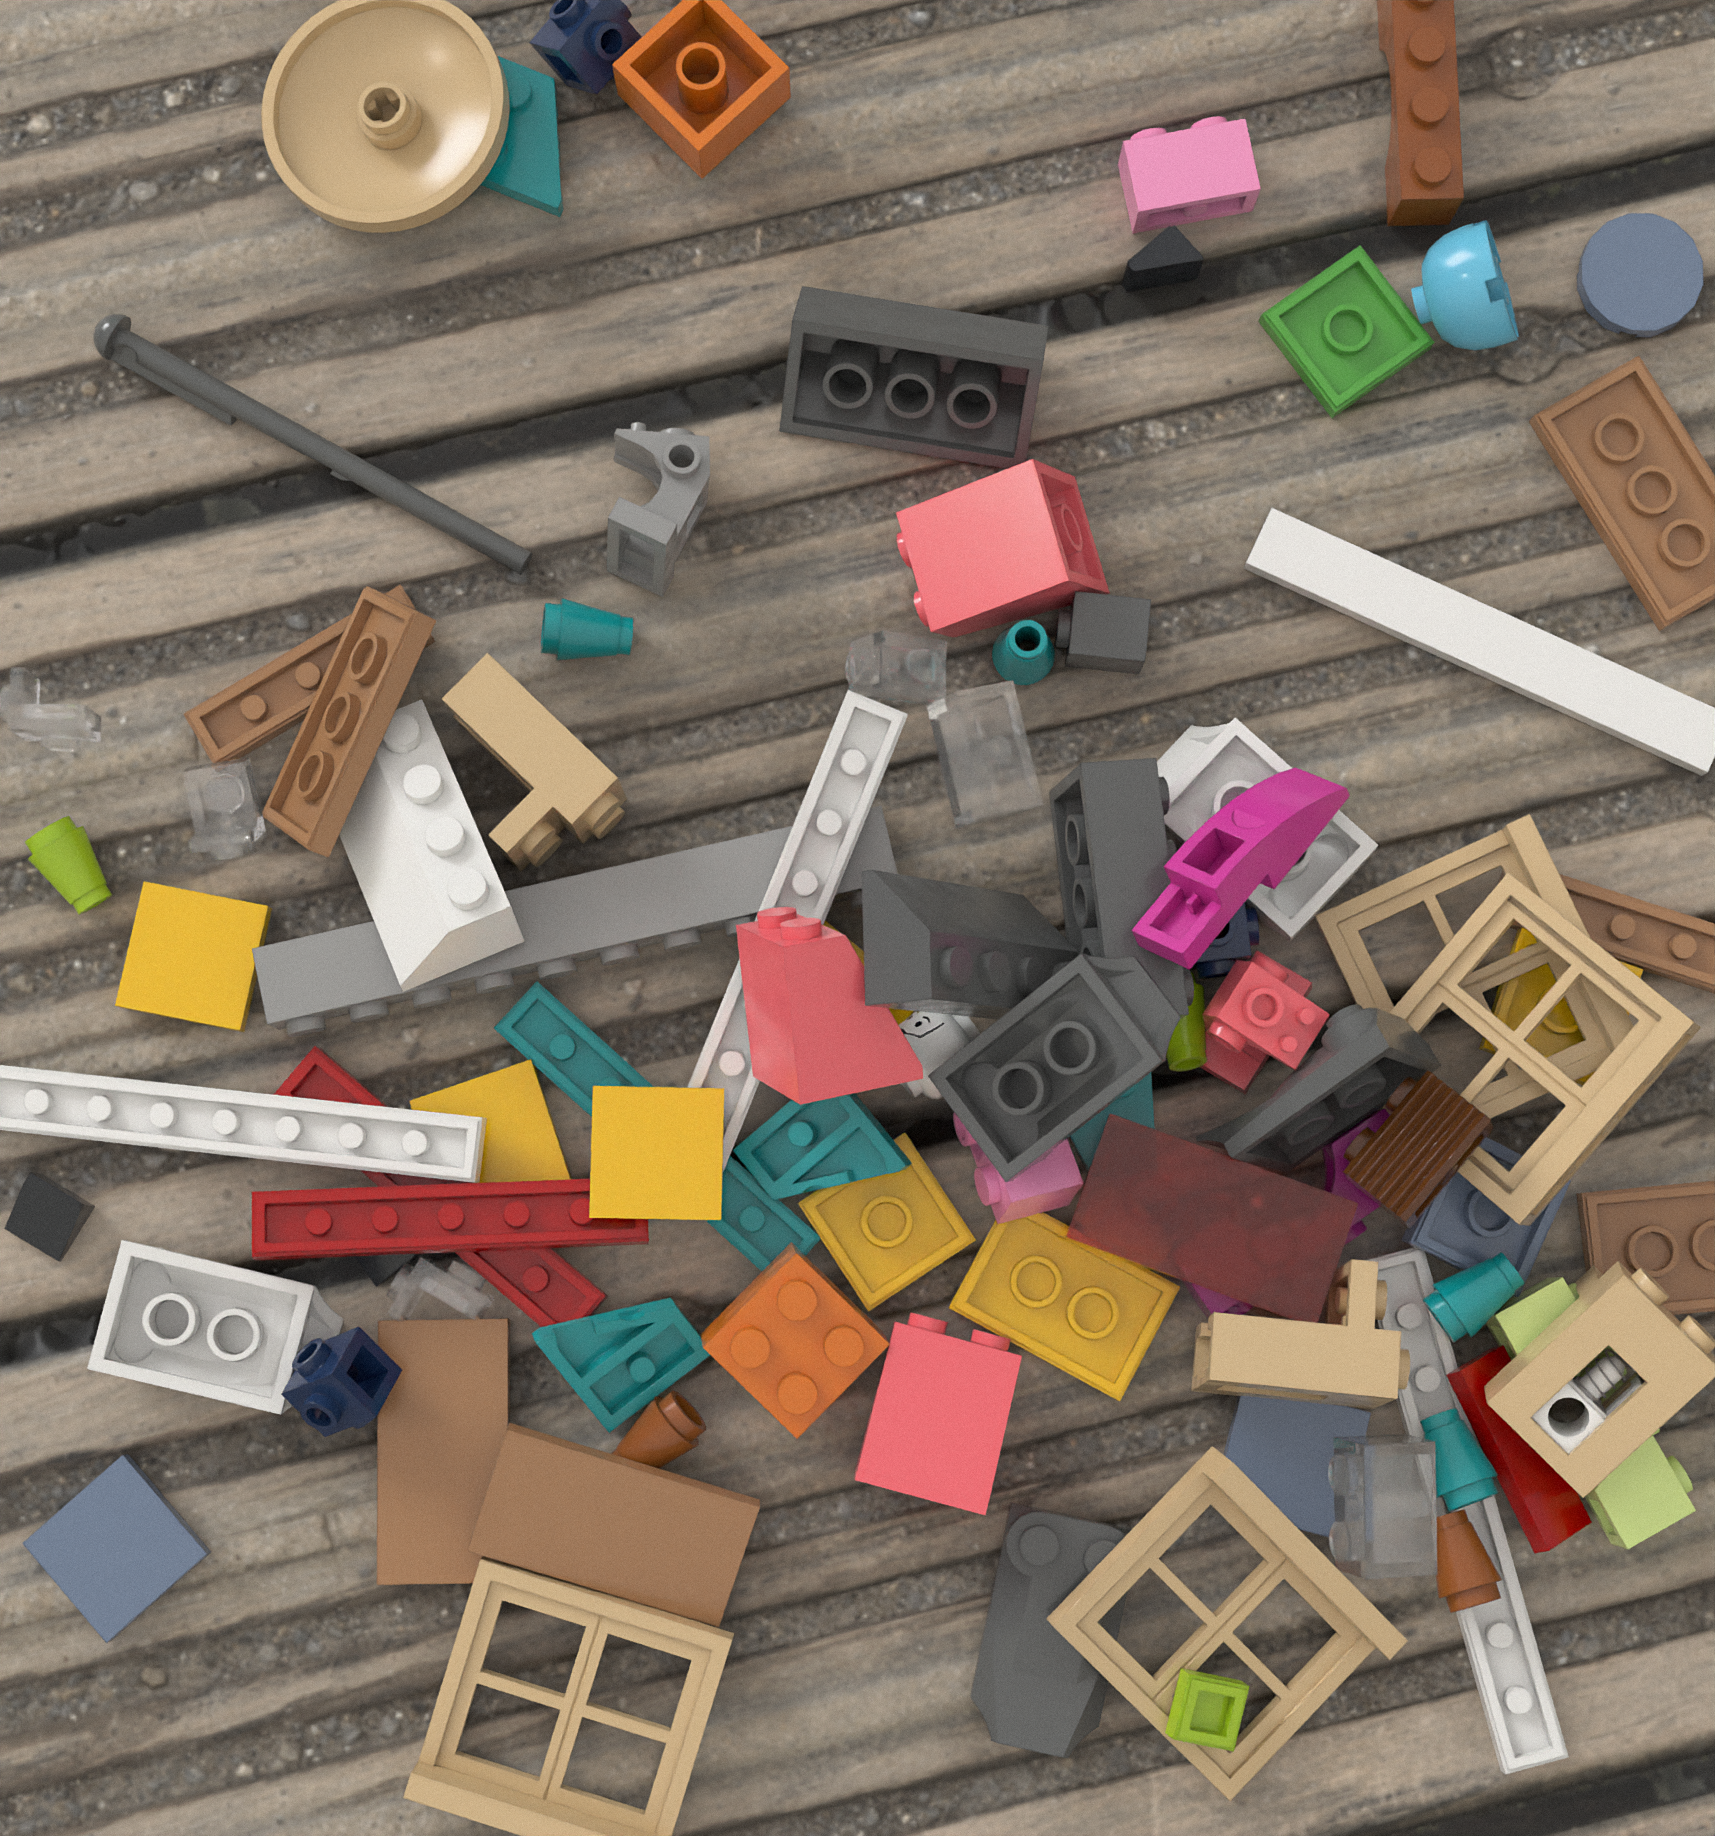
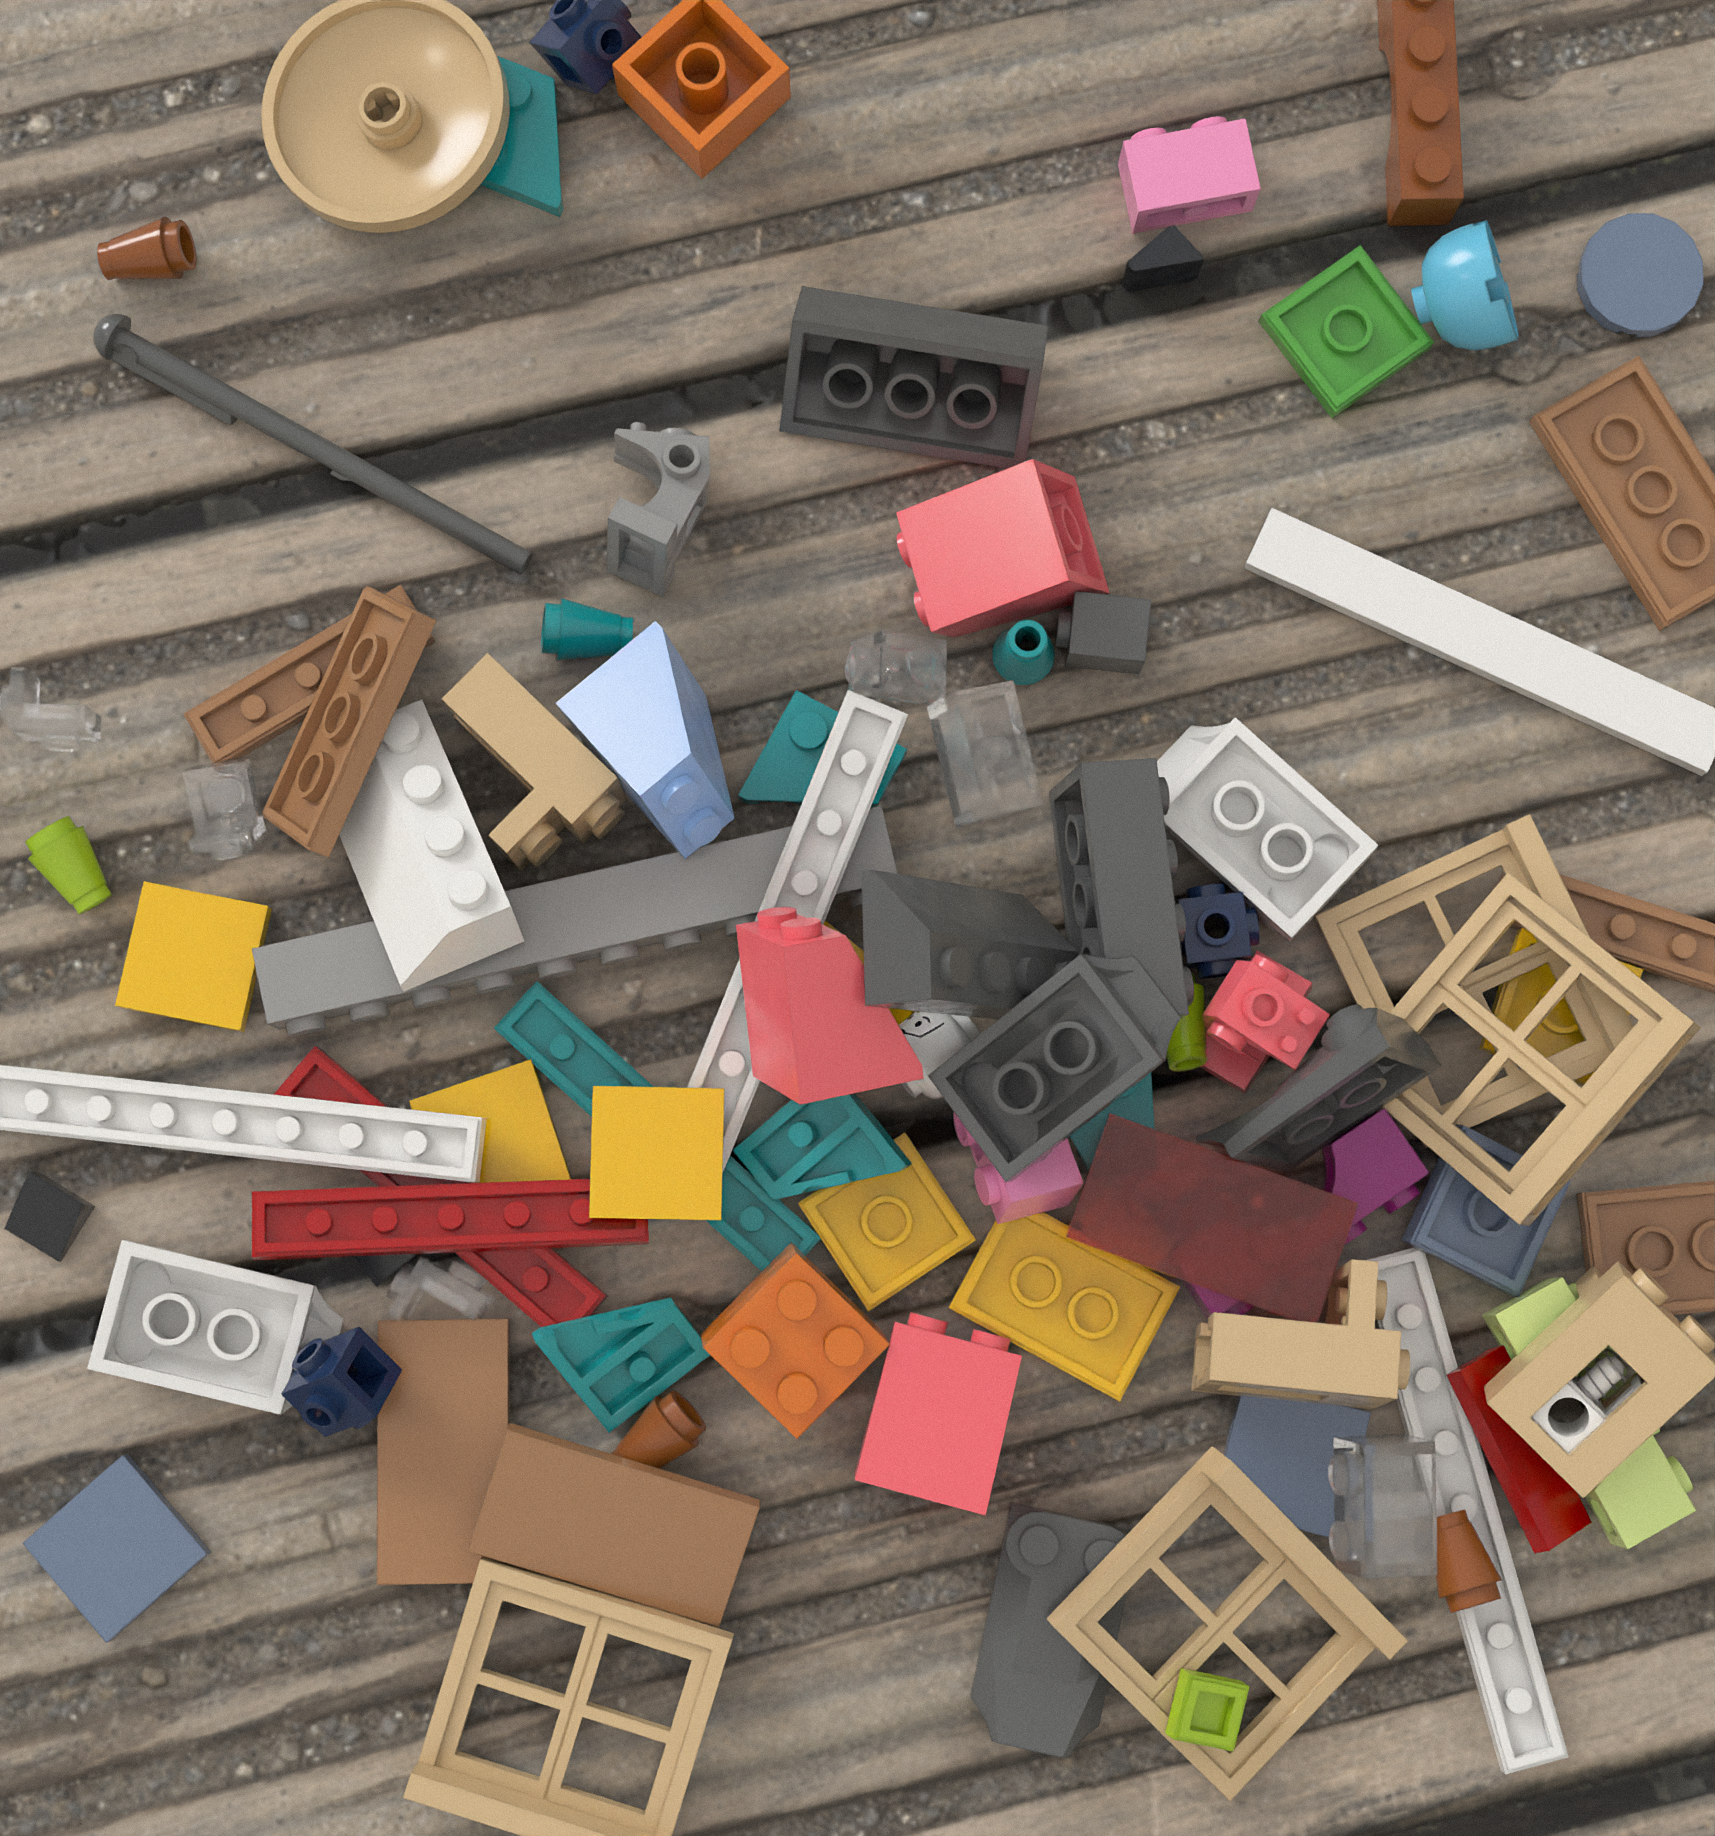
dark pink slope [1131,767,1350,970] -> none
reddish brown brick [1343,1070,1493,1229] -> none
teal cone [1420,1408,1499,1512] -> none
teal cone [1422,1252,1525,1342] -> none
none -> dark orange cone [97,217,197,280]
none -> light blue slope [556,621,734,859]
none -> teal wing [738,690,907,808]

